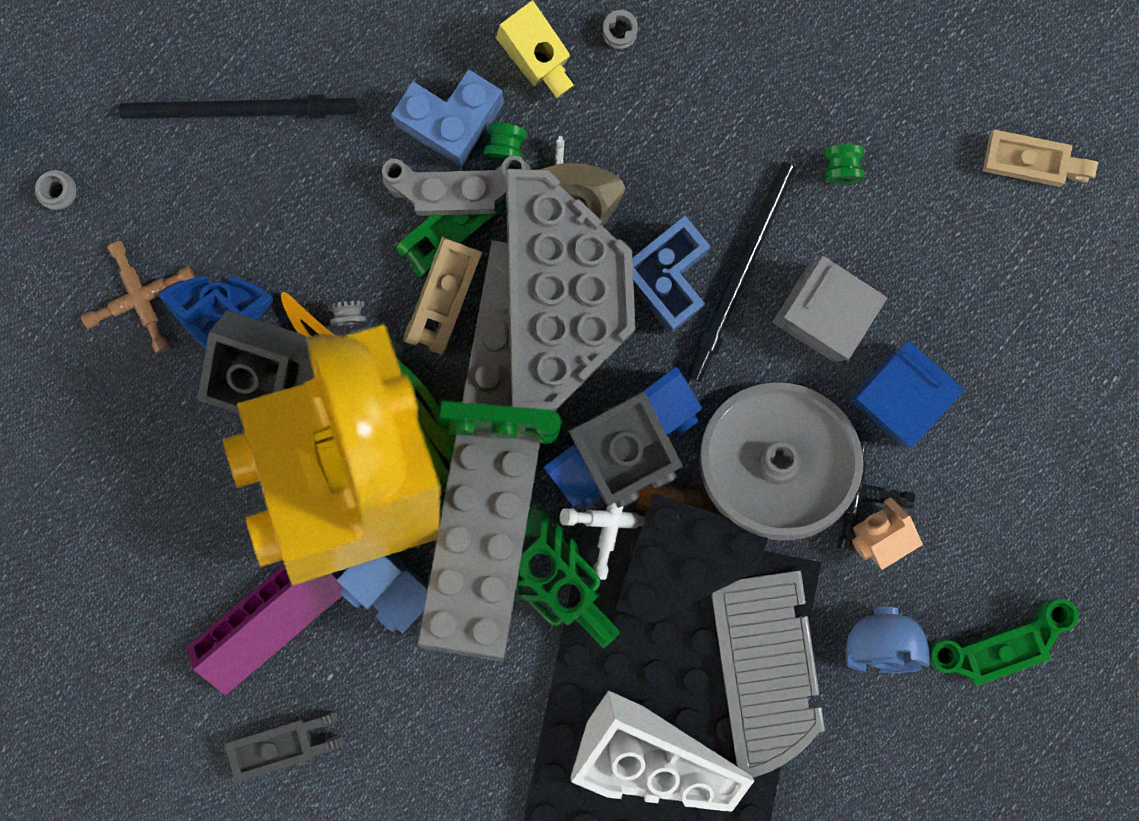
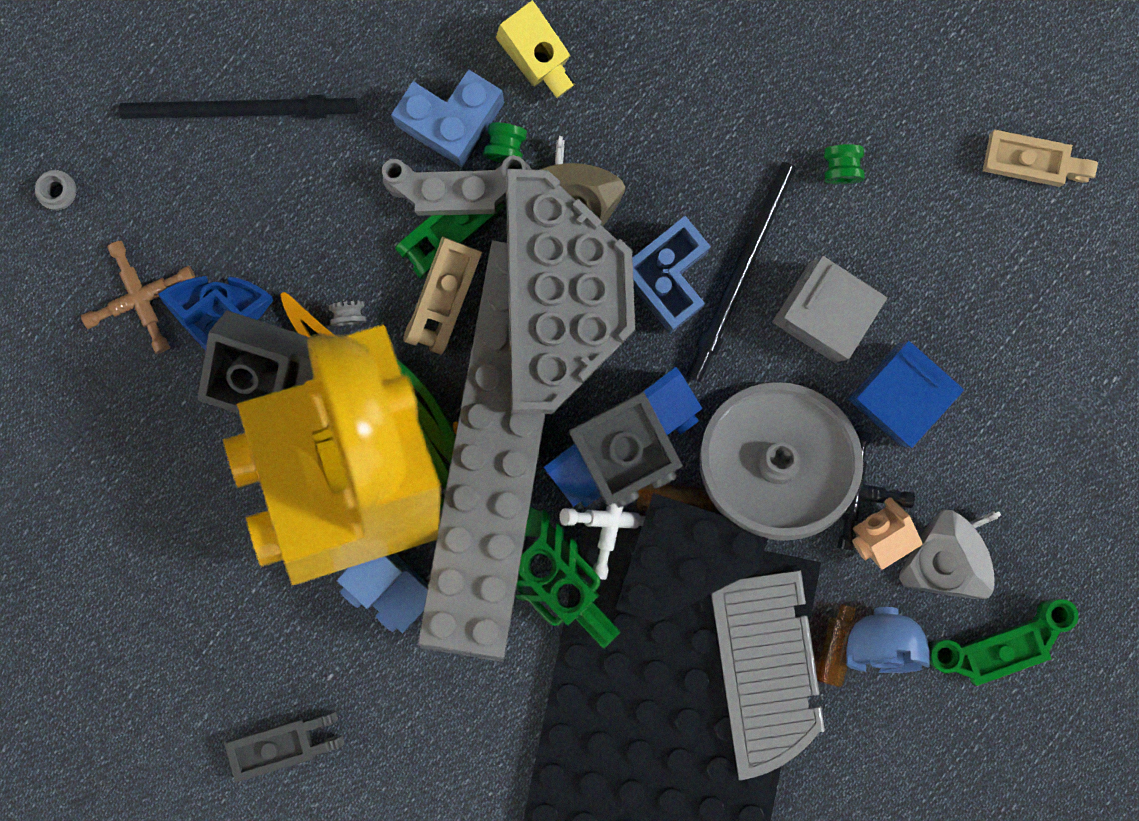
magenta brick [186,564,343,696] -> none
green plate [440,401,561,444] -> none
white wedge [571,691,754,812] -> none
light grey bush [602,10,638,50] -> none
none -> clear orange cylinder [816,604,856,687]
none -> light grey hat [899,509,1001,599]

